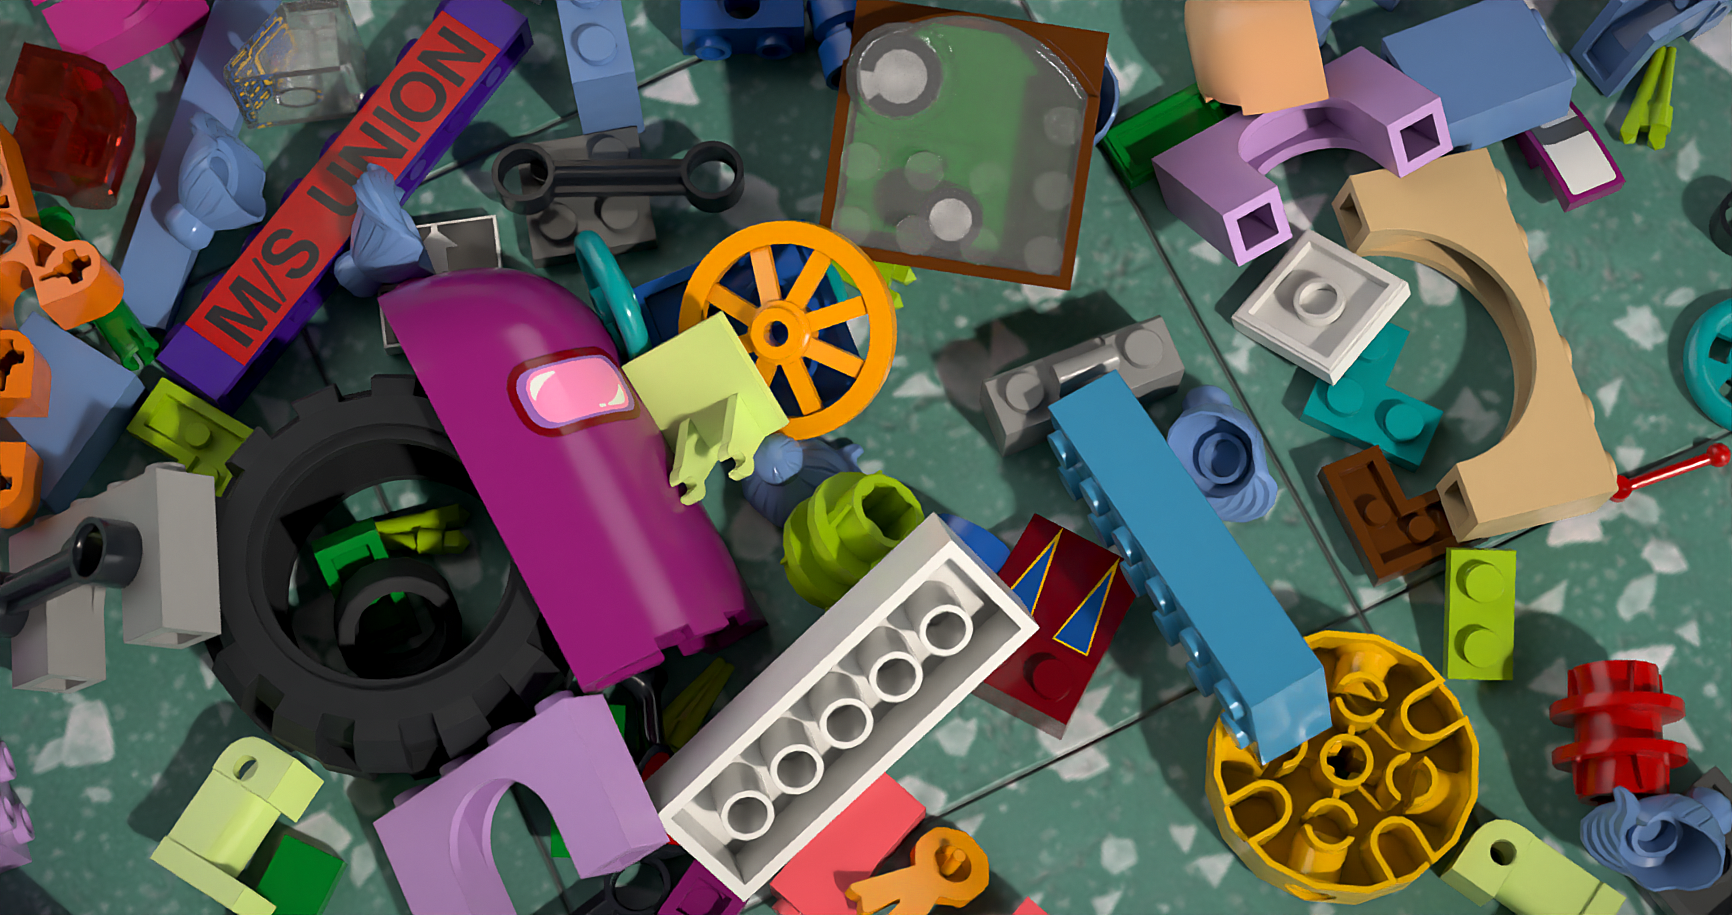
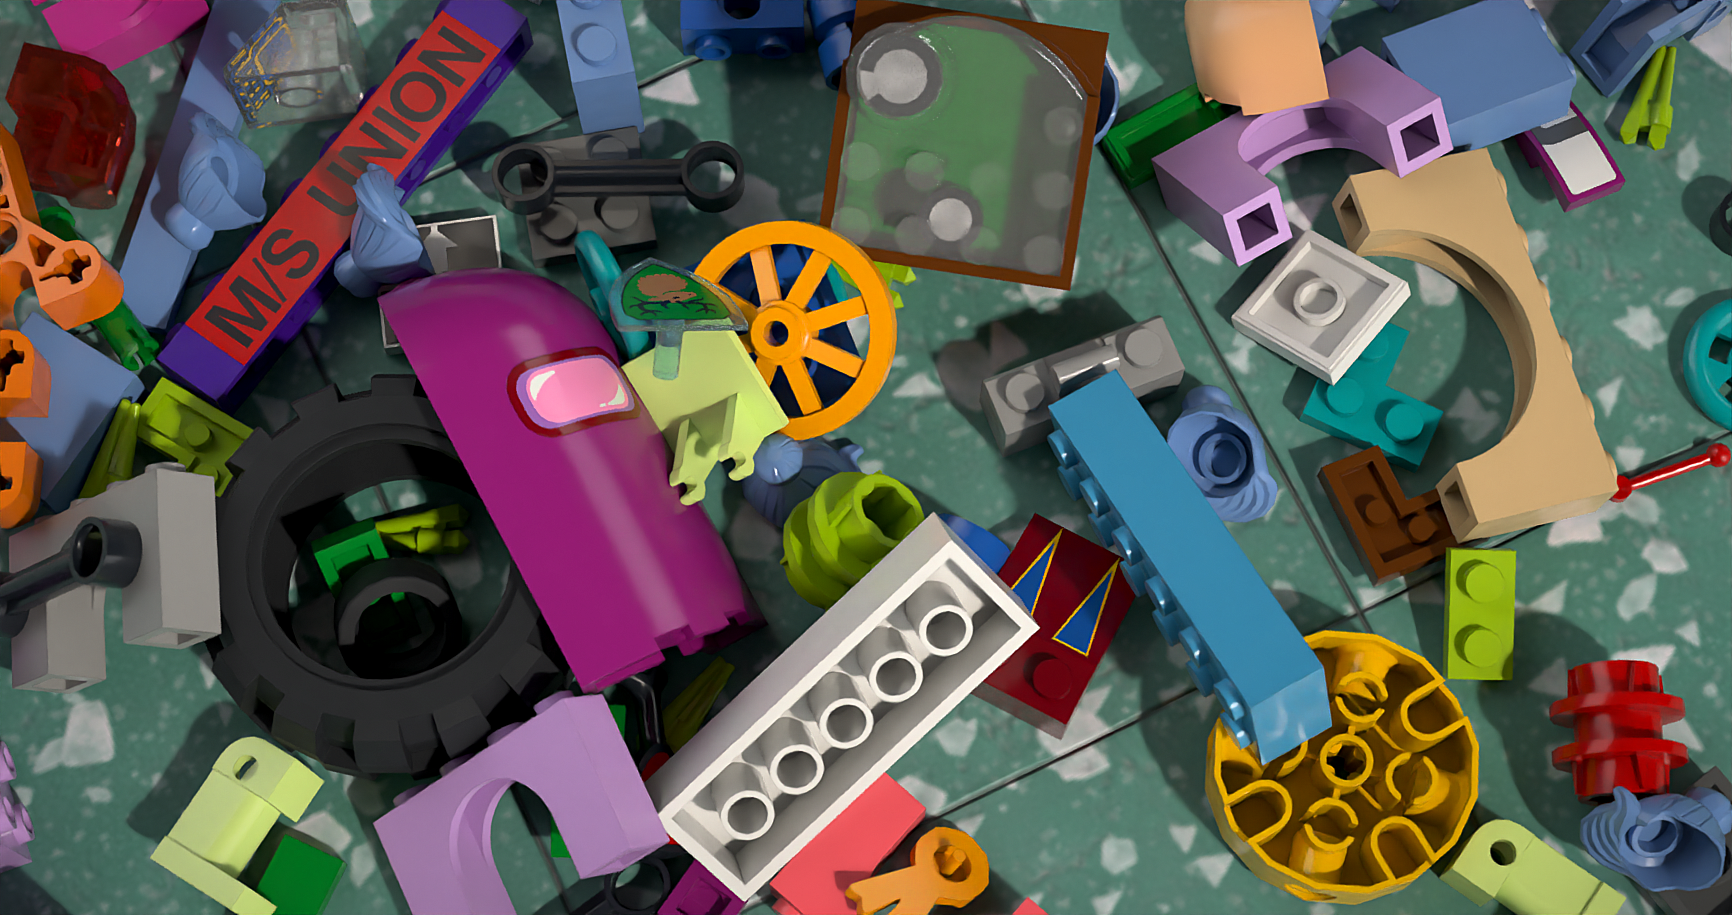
none -> lime piece [78,399,141,499]
none -> shield [608,257,749,380]

